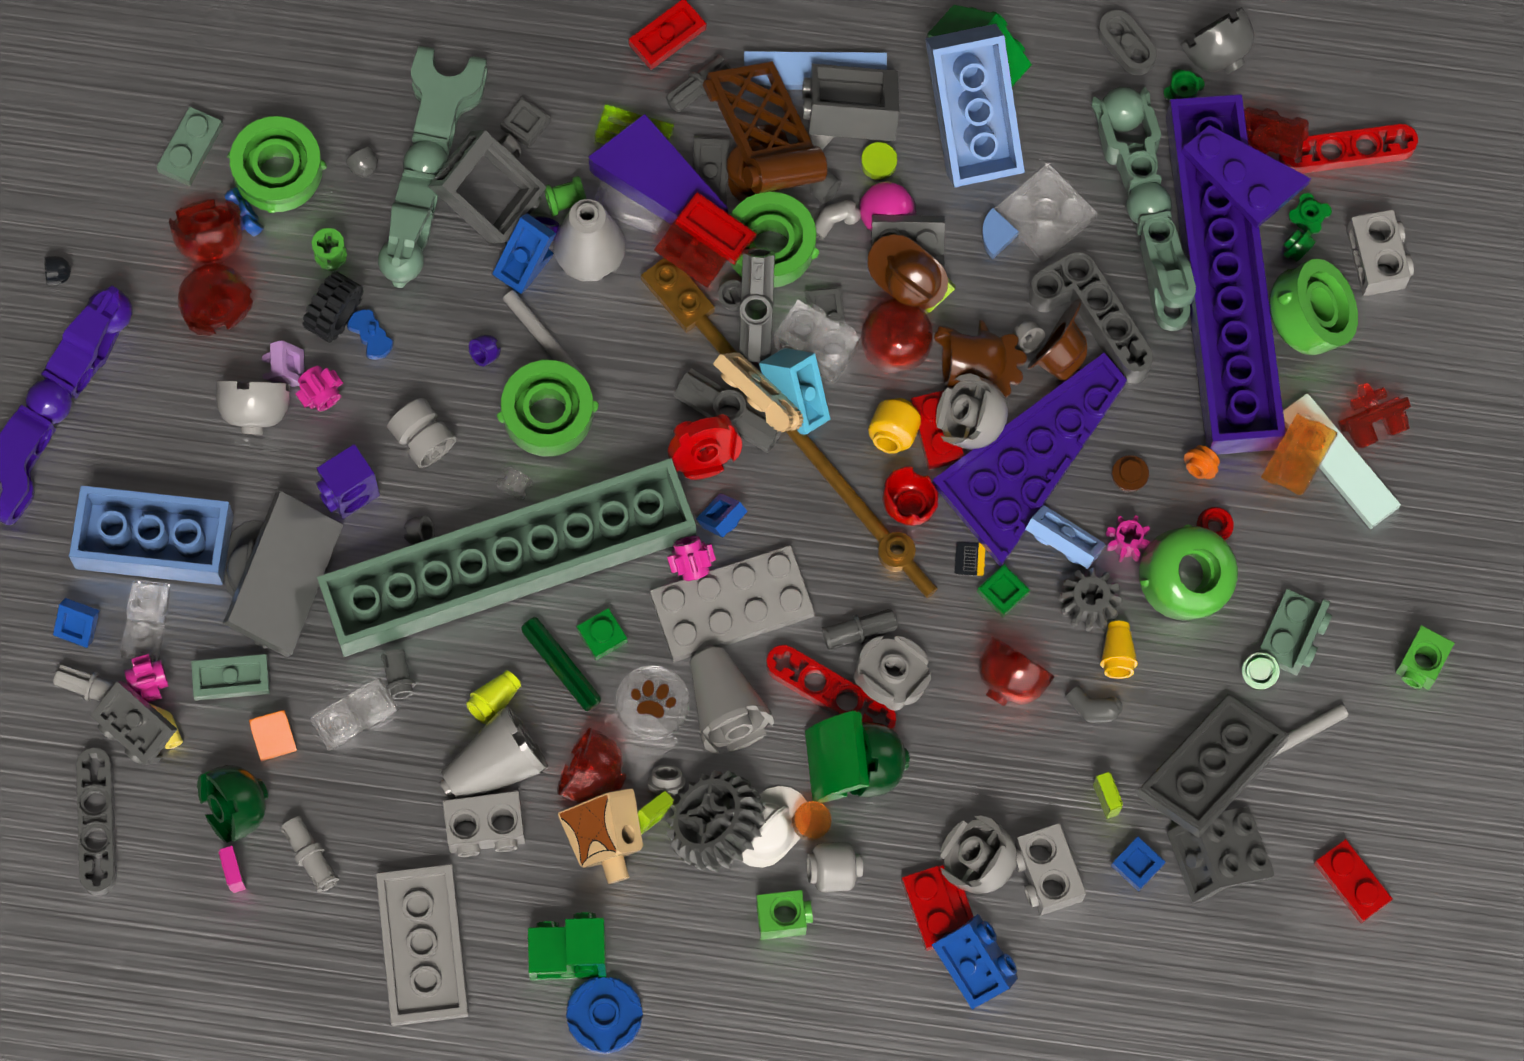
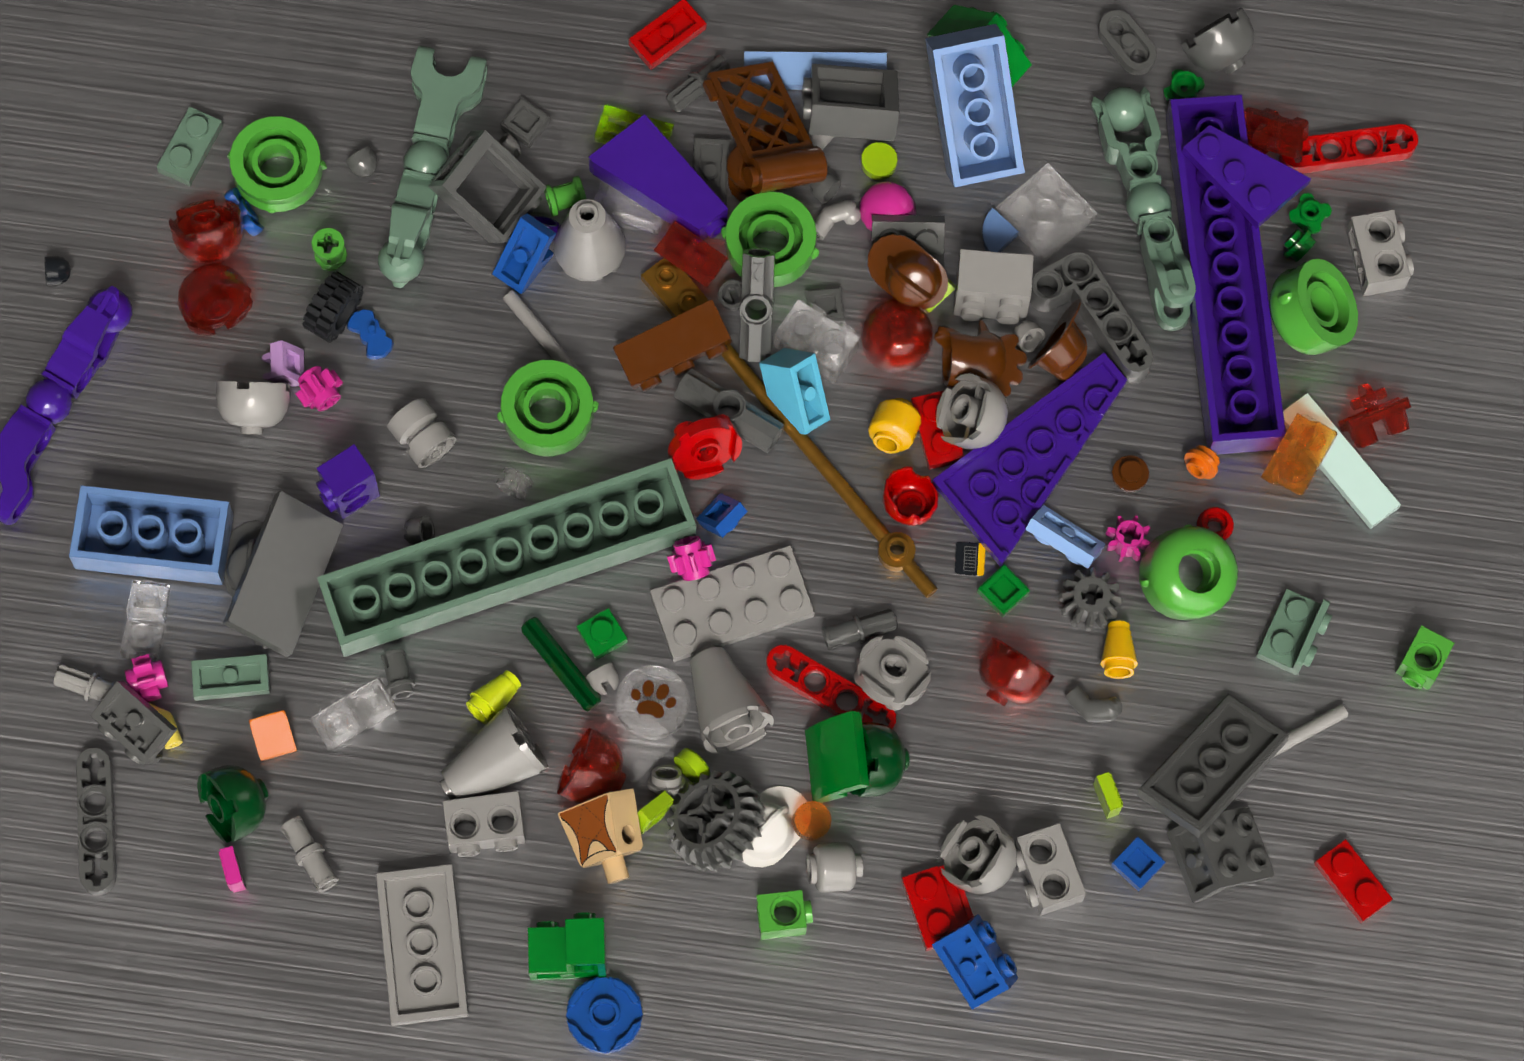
blue plate [53,598,100,648] -> none
dark purple hinge [469,335,501,367] -> none
red tile [675,192,756,265] -> none
tan hinge [713,352,804,432] -> none
plate [1242,652,1280,689] -> none
none -> light grey hinge [586,663,619,695]
none -> reddish brown brick [613,299,732,392]
none -> lime tile [674,748,710,784]
none -> light grey brick [953,249,1034,325]

